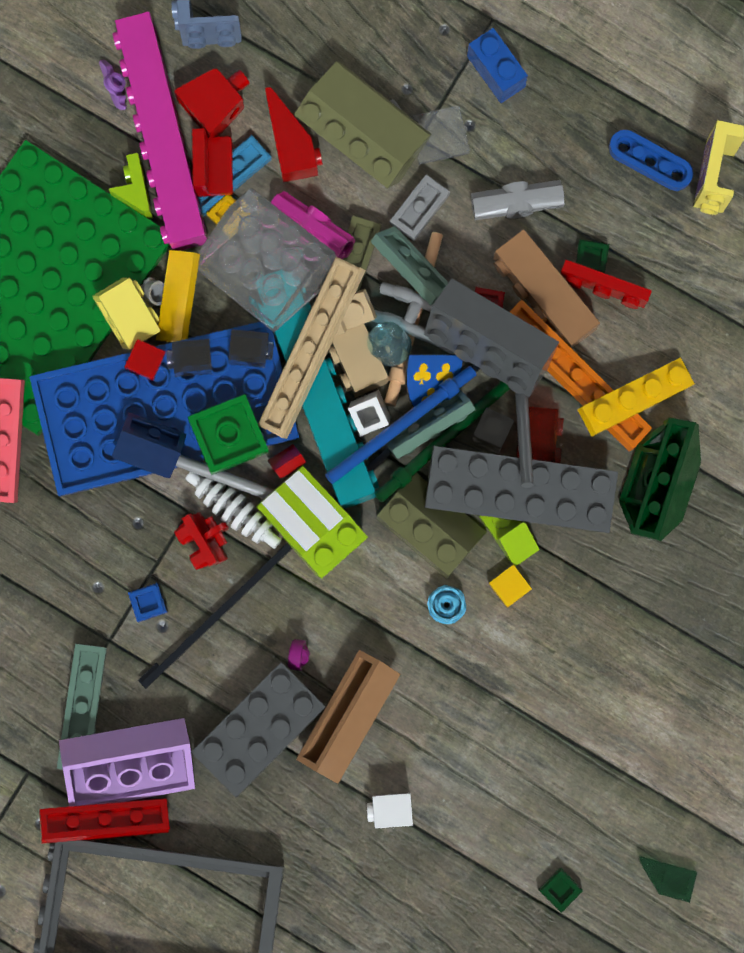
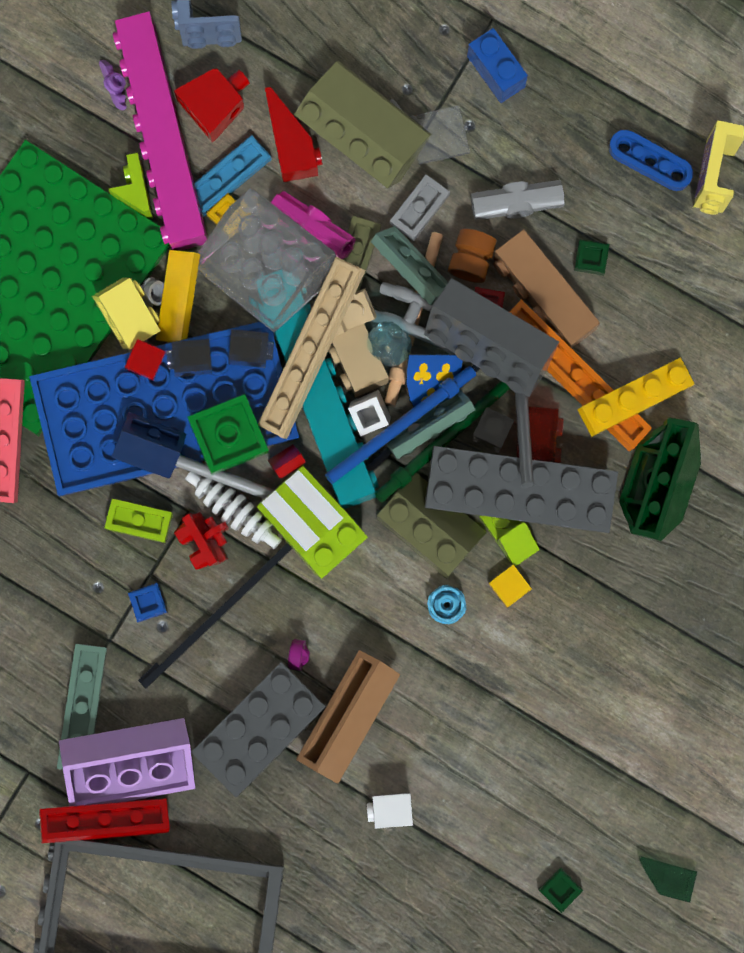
red panel [192,128,233,197] -> none
red plate [560,260,652,309] -> none
none -> lime plate [104,499,173,543]
none -> dark orange wheel [448,229,497,283]

